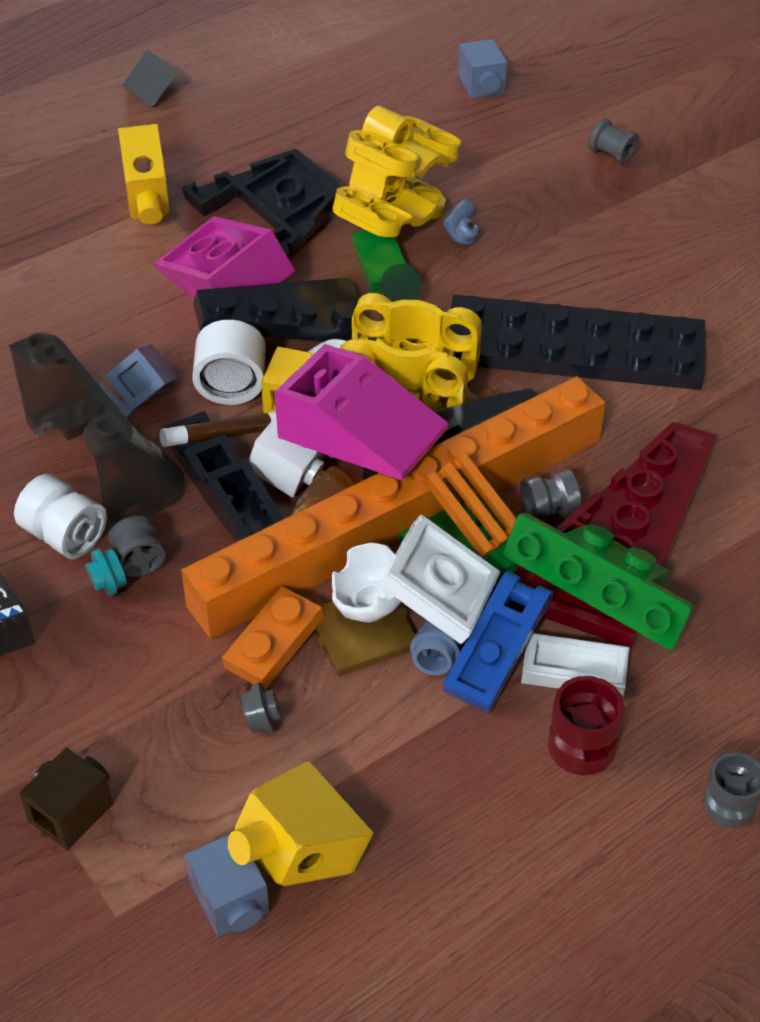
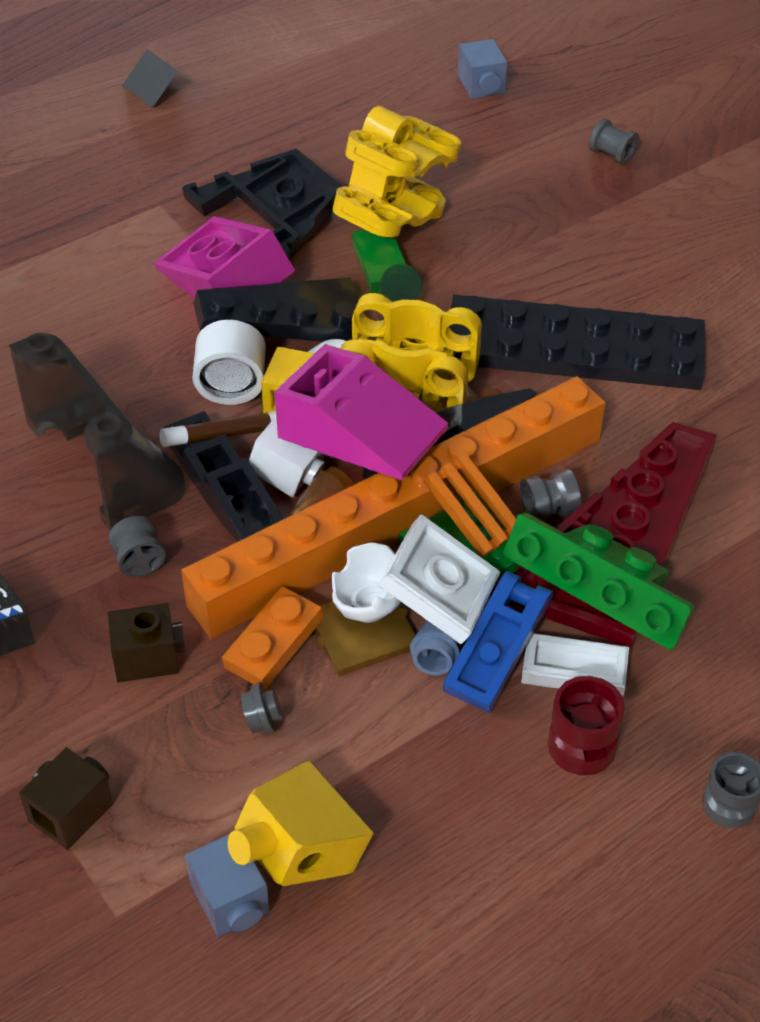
white wheel [14,473,107,559] -> none
teal plate [85,549,127,597] -> none
sand blue panel [105,344,179,411] -> none
yellow torso [118,124,170,225] -> none
sand blue arm [443,200,479,246] -> none
none -> dark brown brick [108,603,186,683]

